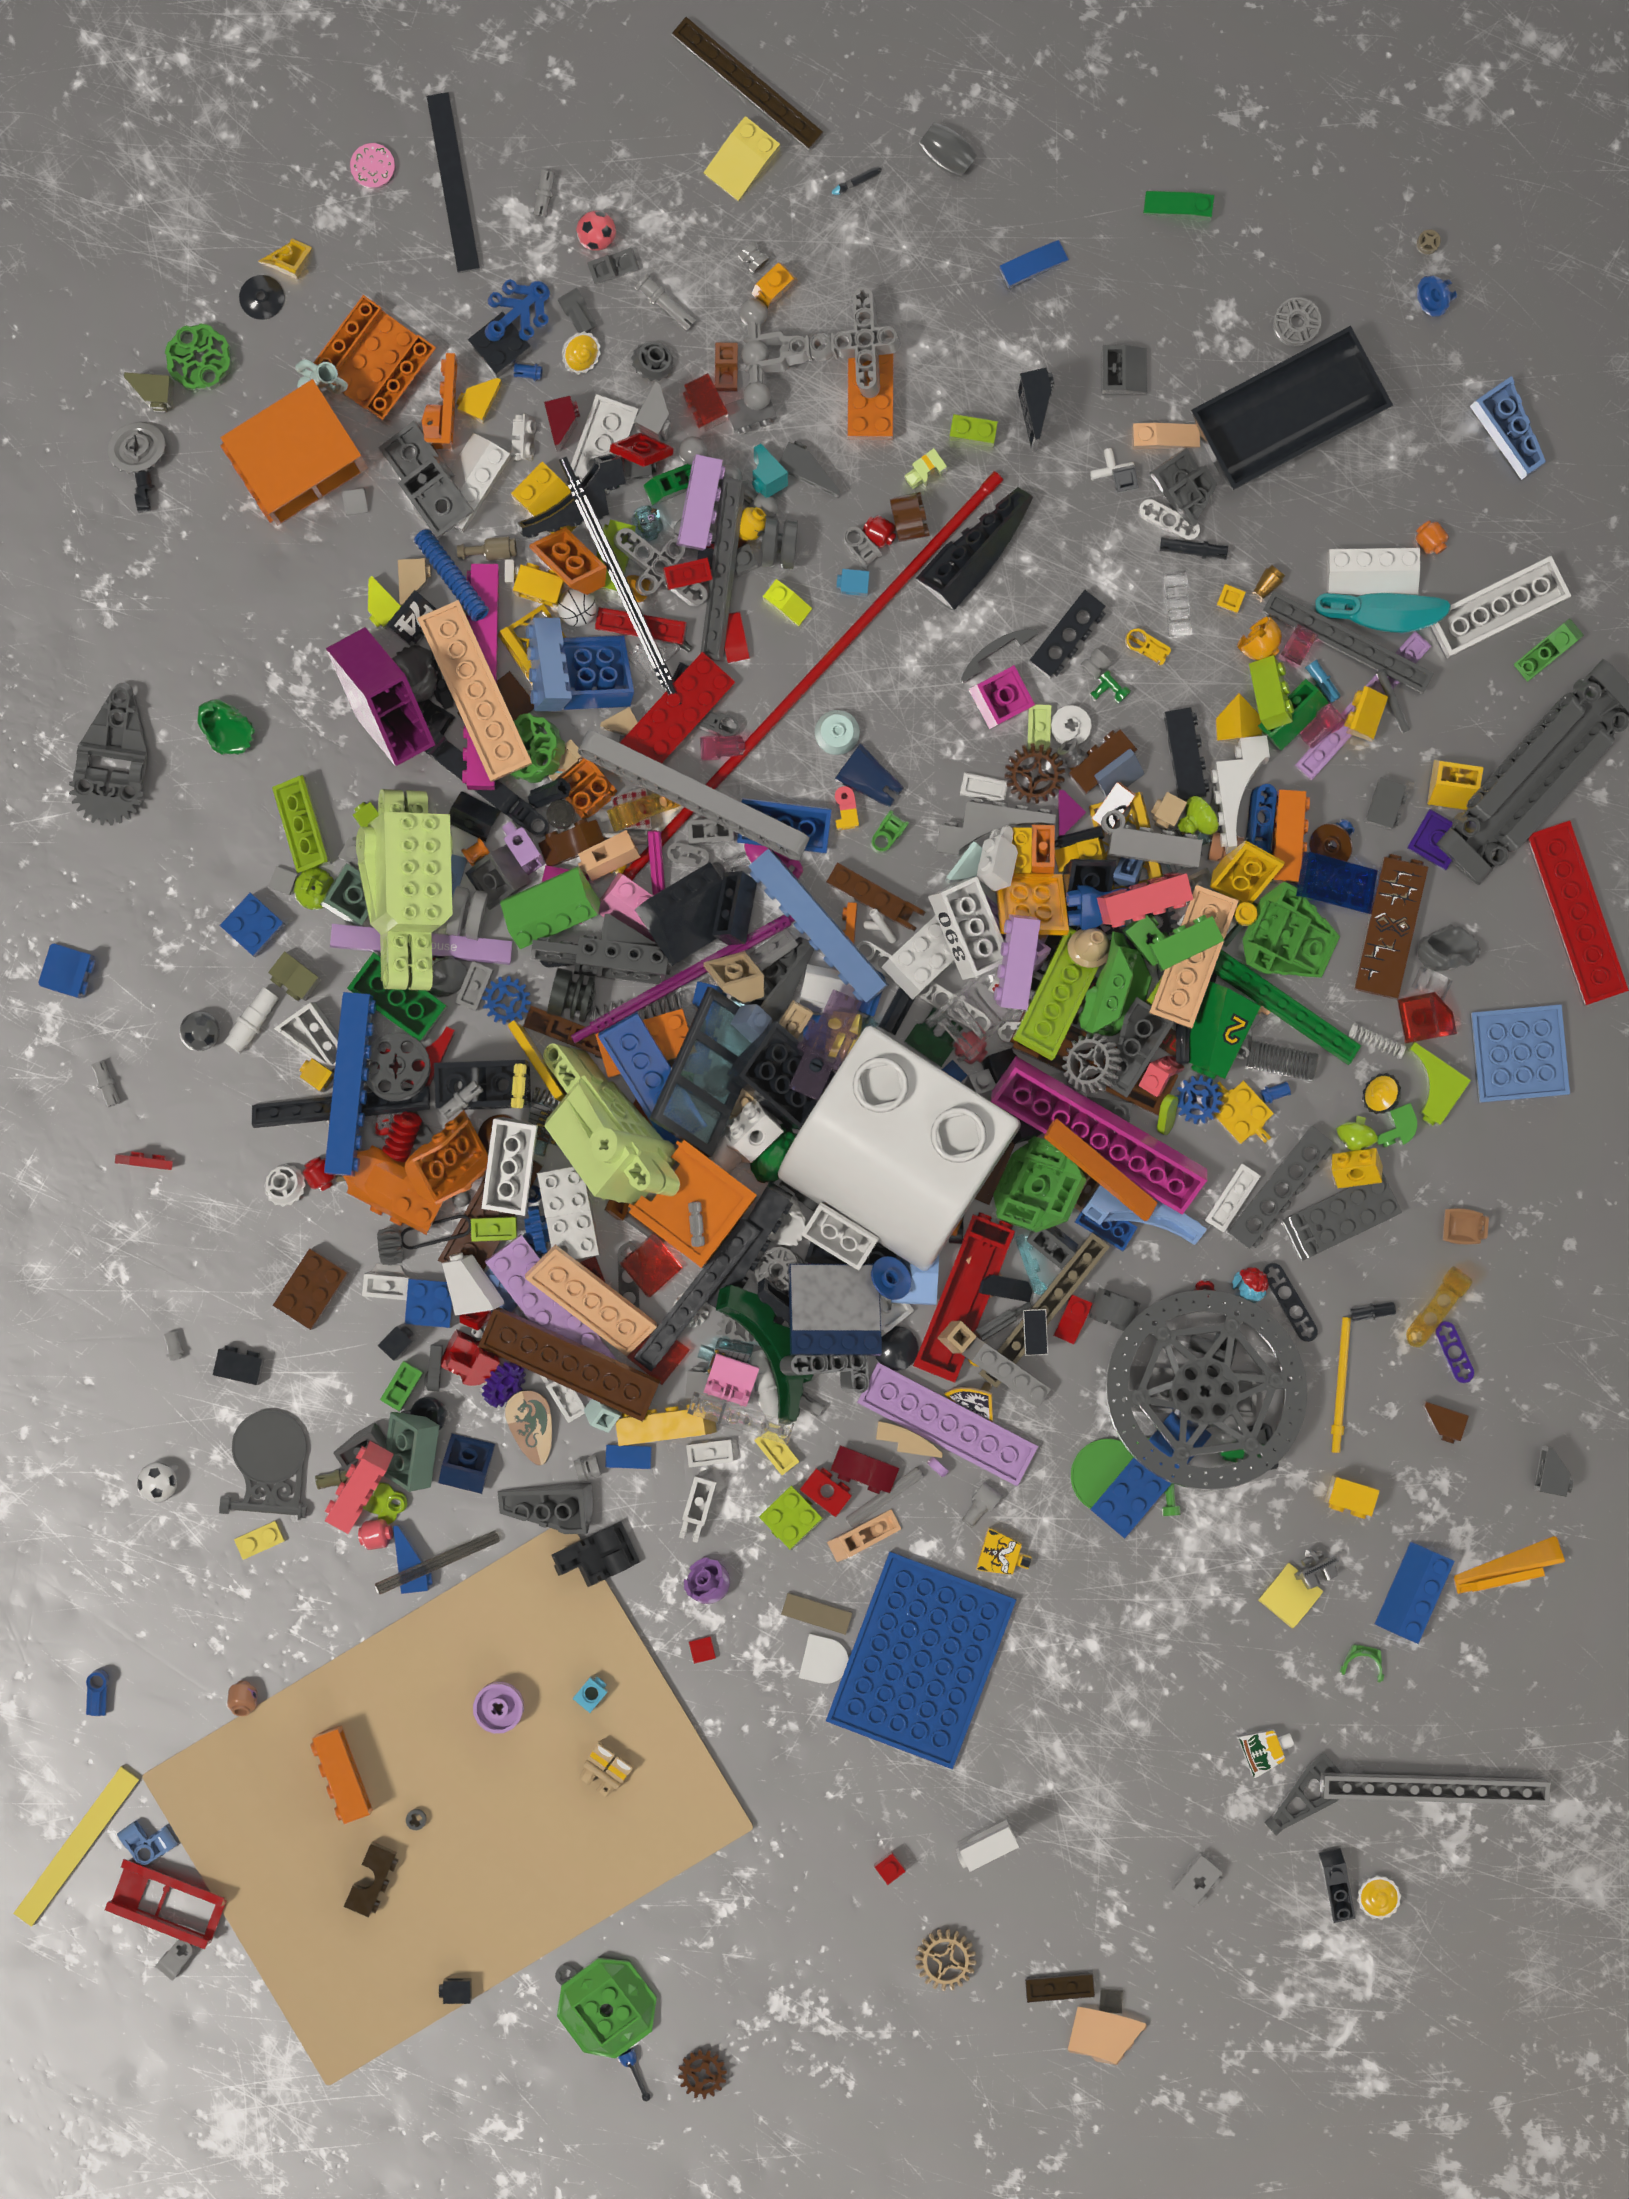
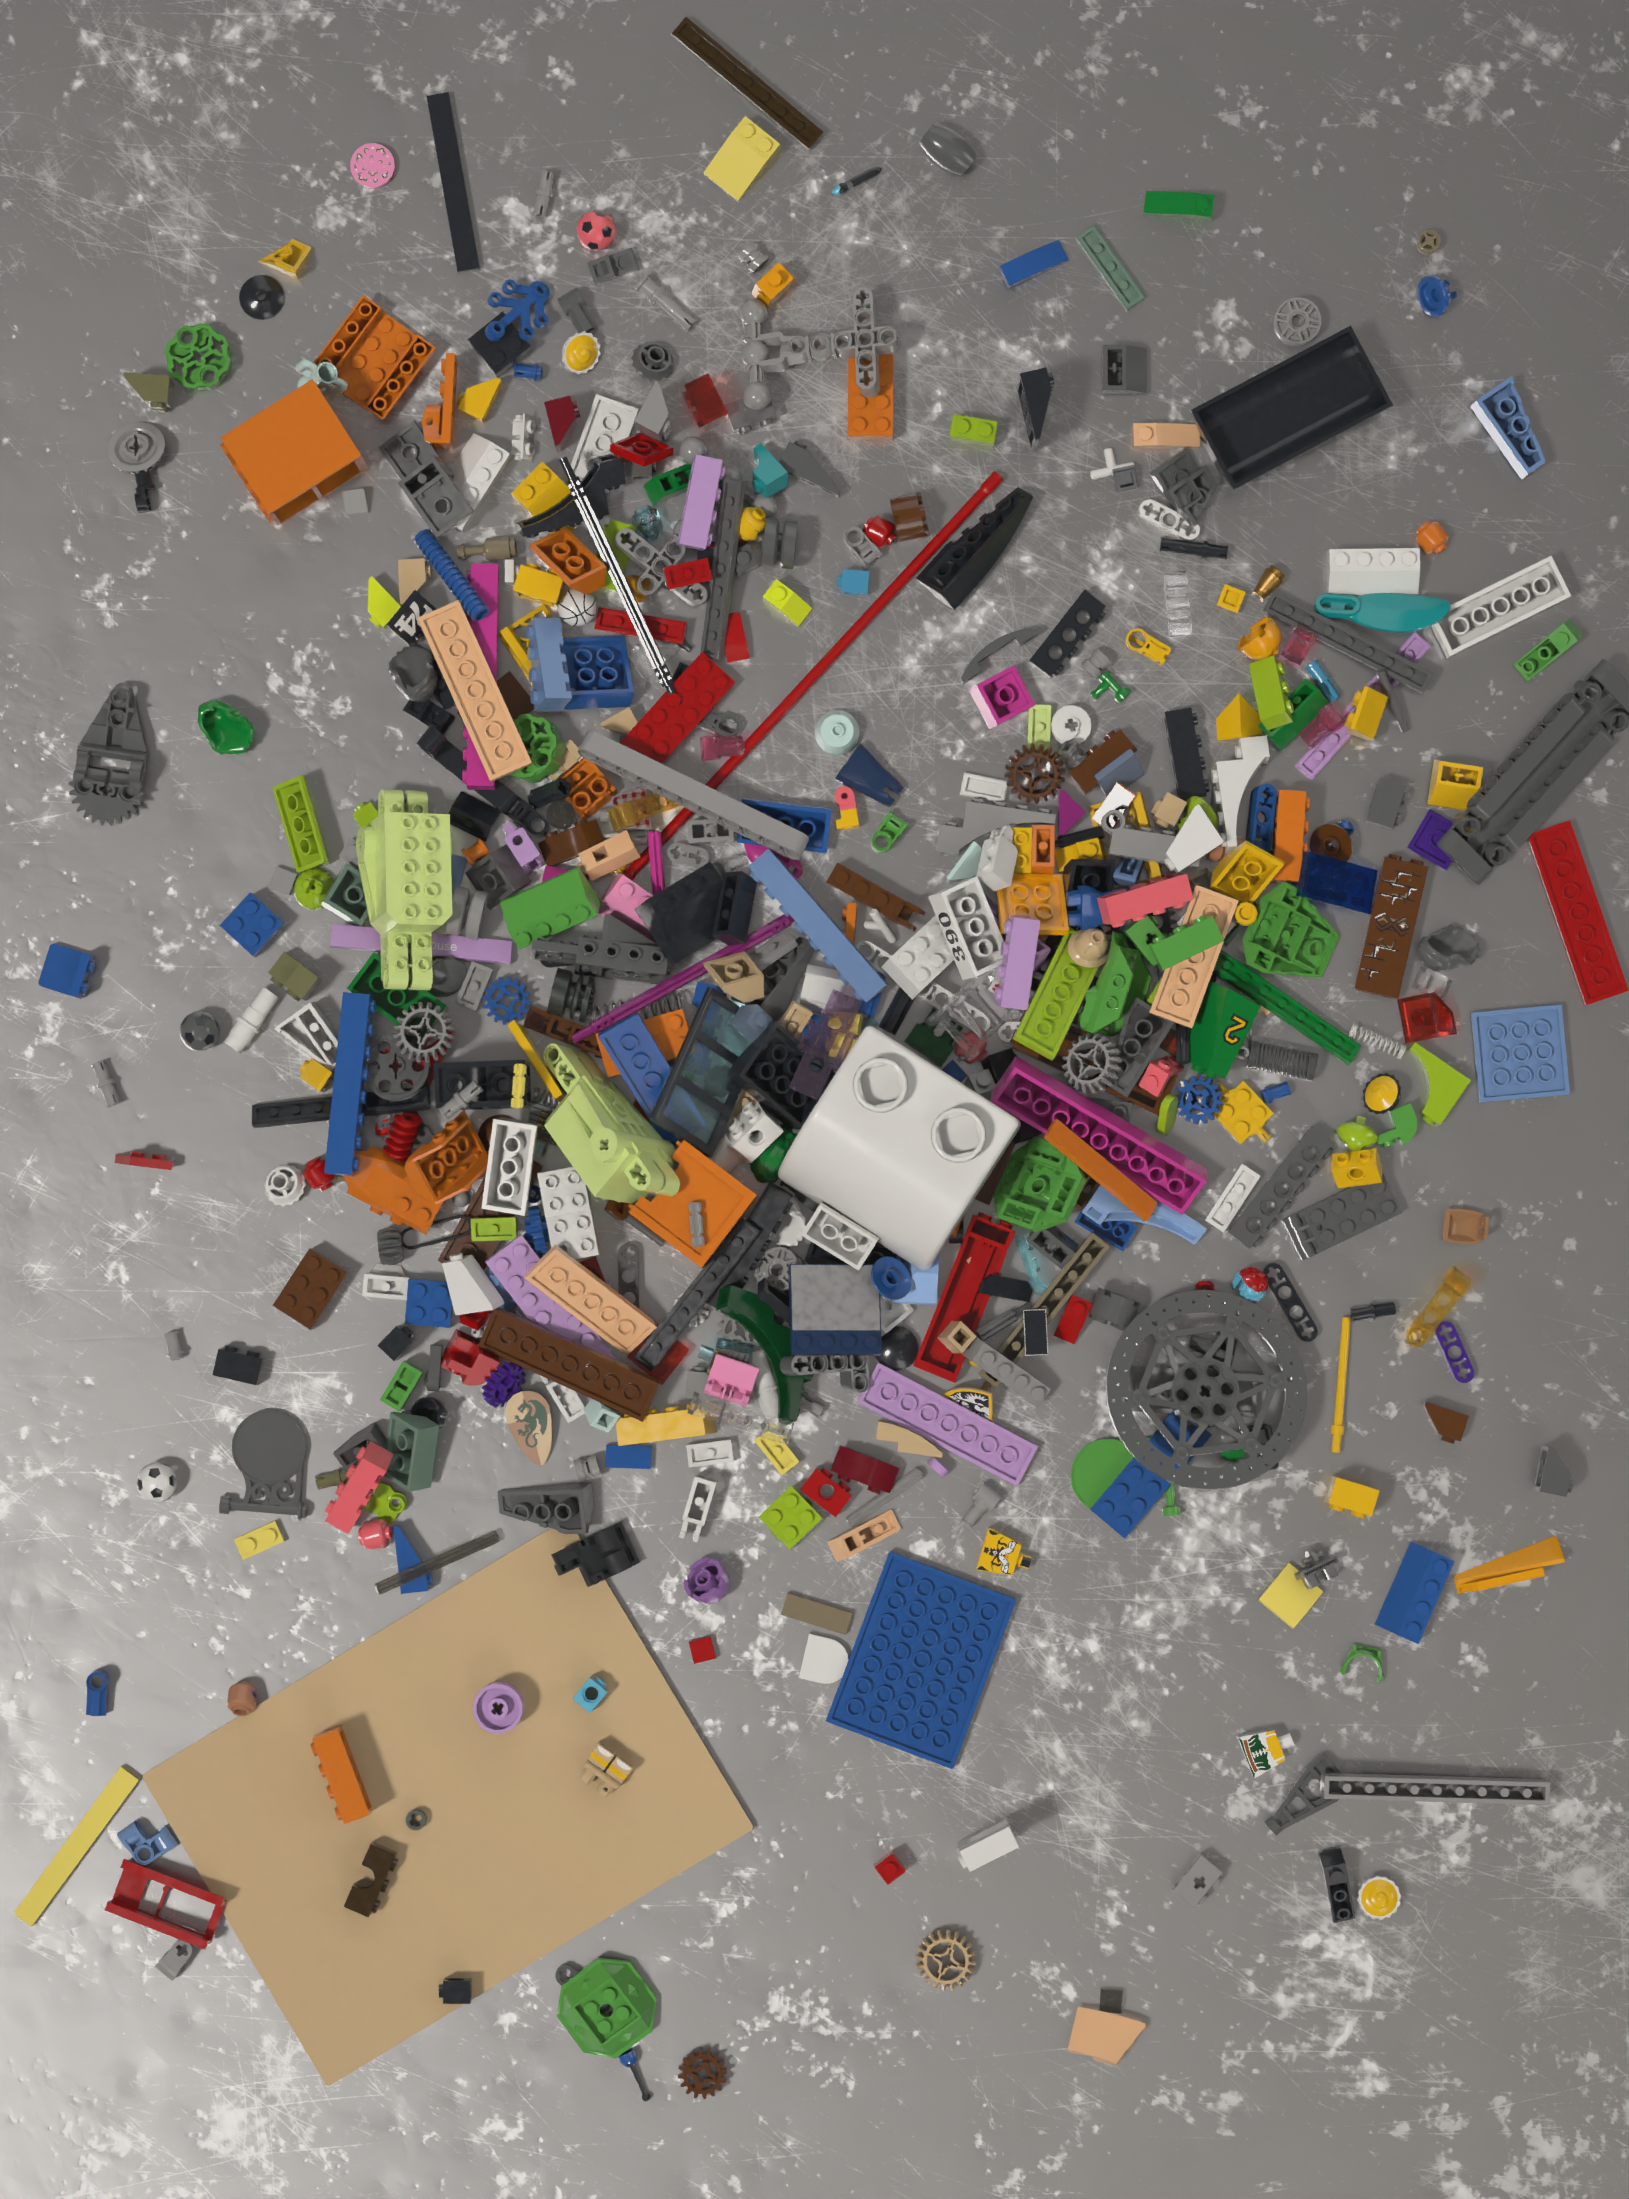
magenta brick [326,627,435,766] -> none
dark blue slope [438,1433,495,1494] -> none
clear red plate [620,1233,682,1297] -> none
dark orange slope [715,342,738,391] -> none
yellowish green hips [905,448,947,490] -> none
dark brown plate [1025,1973,1095,2003] -> none
none -> light grey gear [393,1002,455,1063]
none -> sand green tile [1075,224,1146,311]
none -> white slope [1164,804,1224,873]

